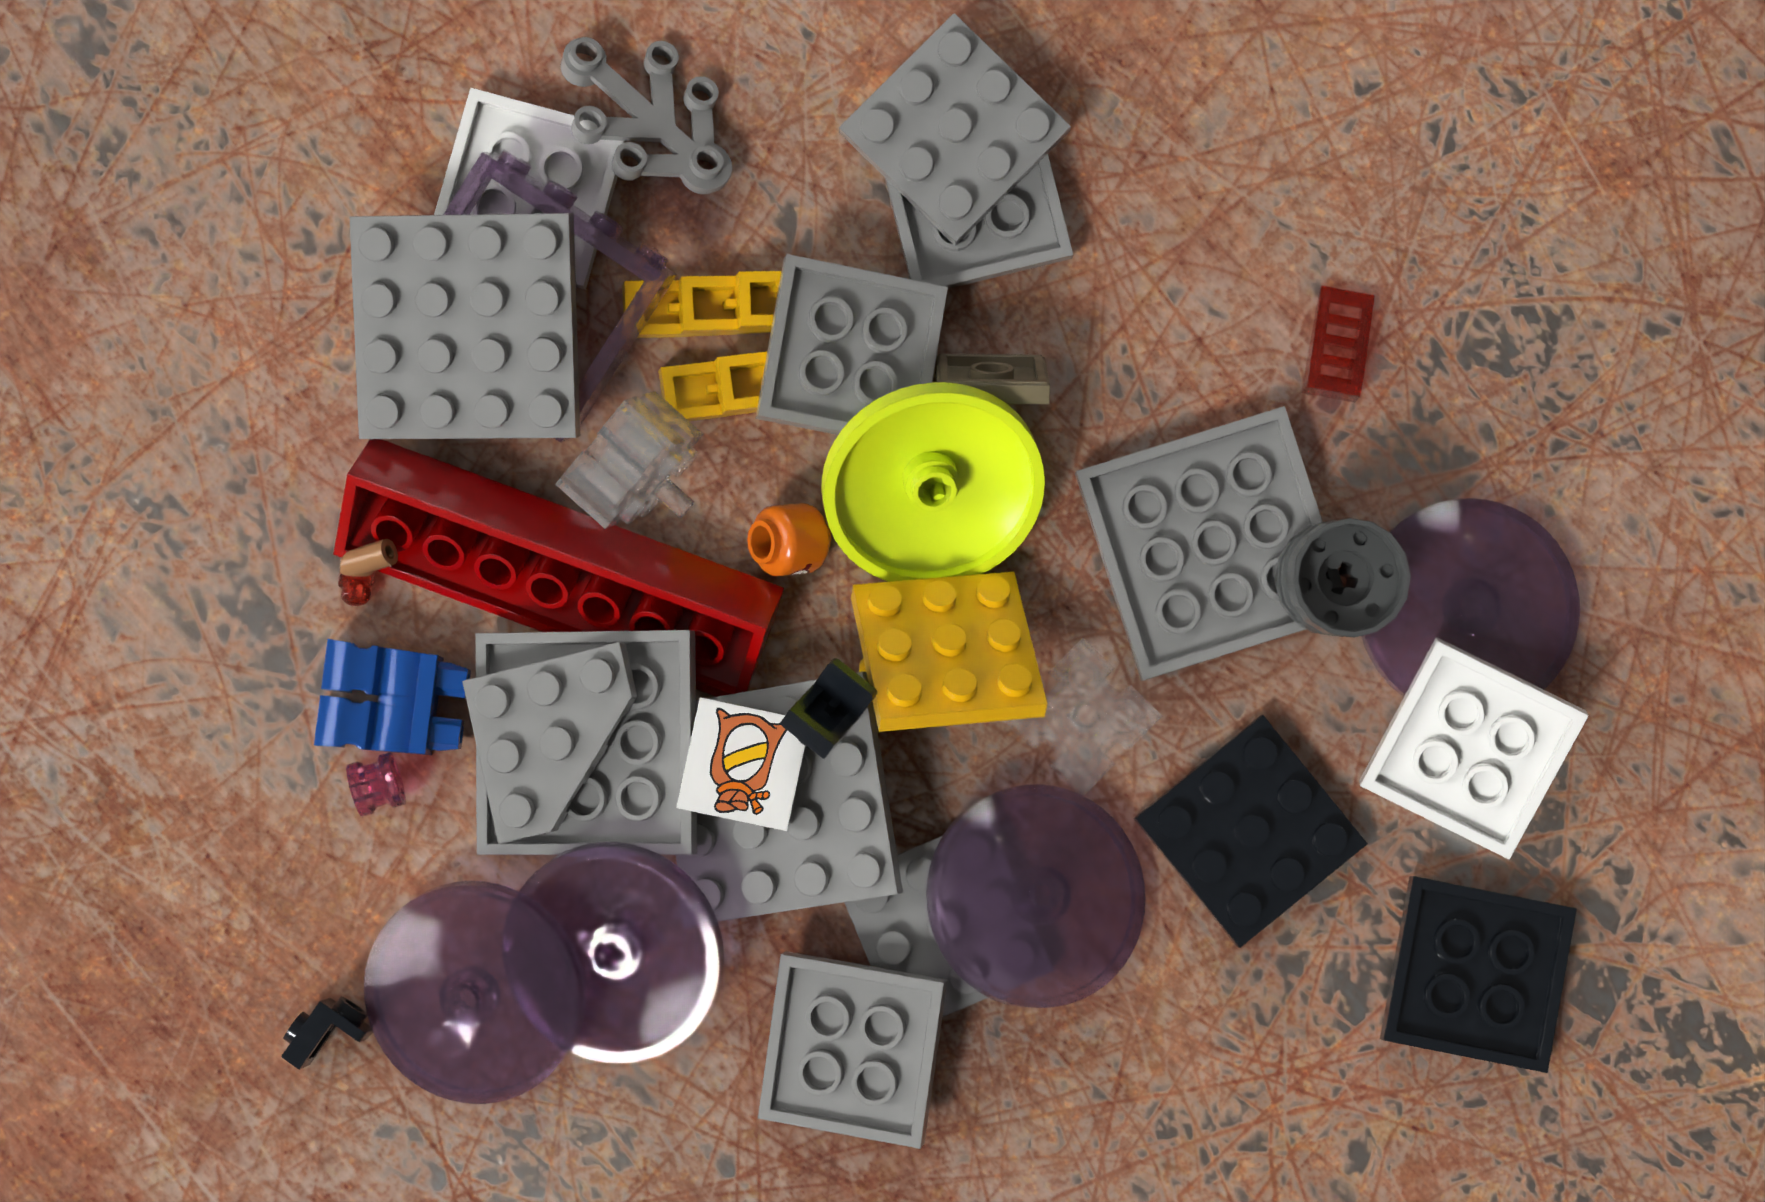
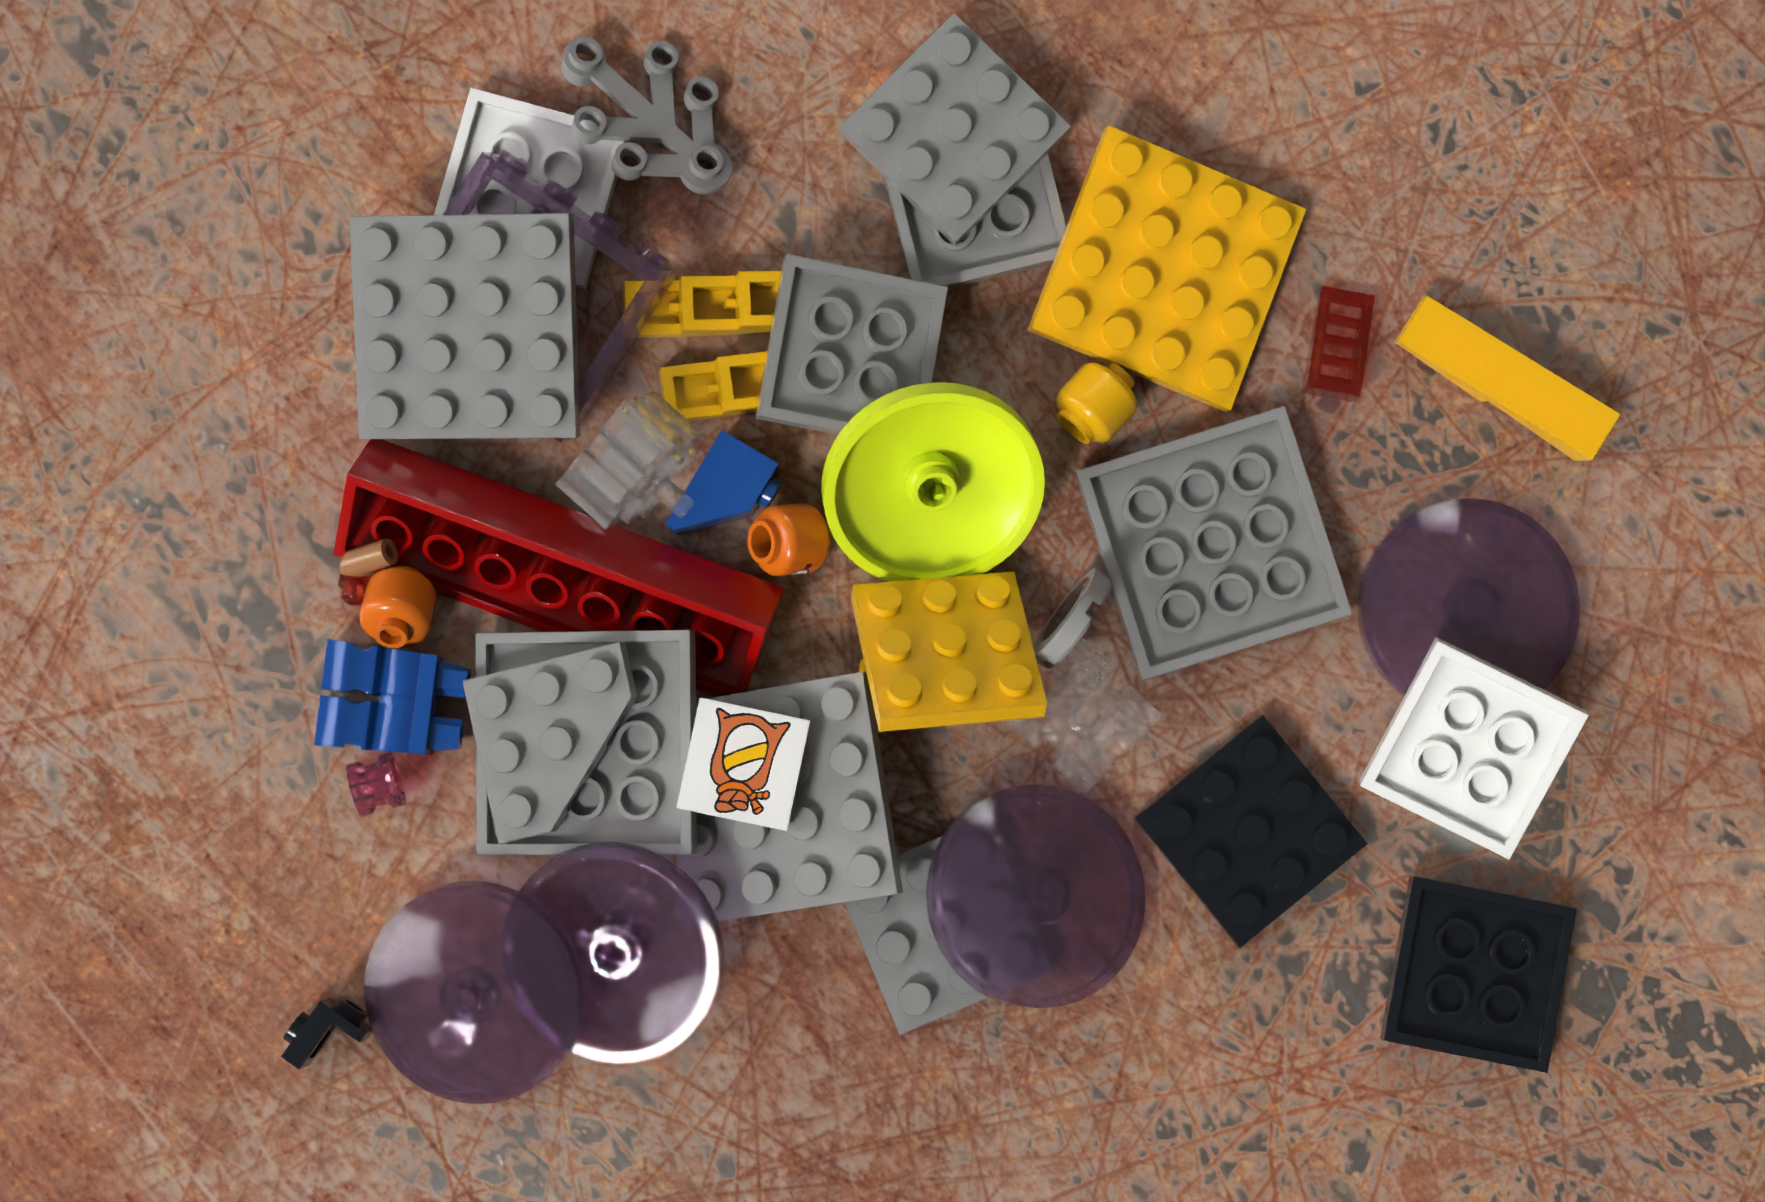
light grey plate [758,951,948,1149] -> none
black bracket [780,658,877,759] -> none
dark tan tile [935,354,1050,404] -> none
dark grey wheel [1275,518,1411,638] -> none
none -> orange head [359,566,437,648]
none -> blue slope [665,430,783,535]
none -> yellow plate [1027,125,1306,412]
none -> light grey tile [1033,568,1112,669]
none -> yellow head [1056,362,1137,444]
none -> yellow slope [1394,296,1621,461]

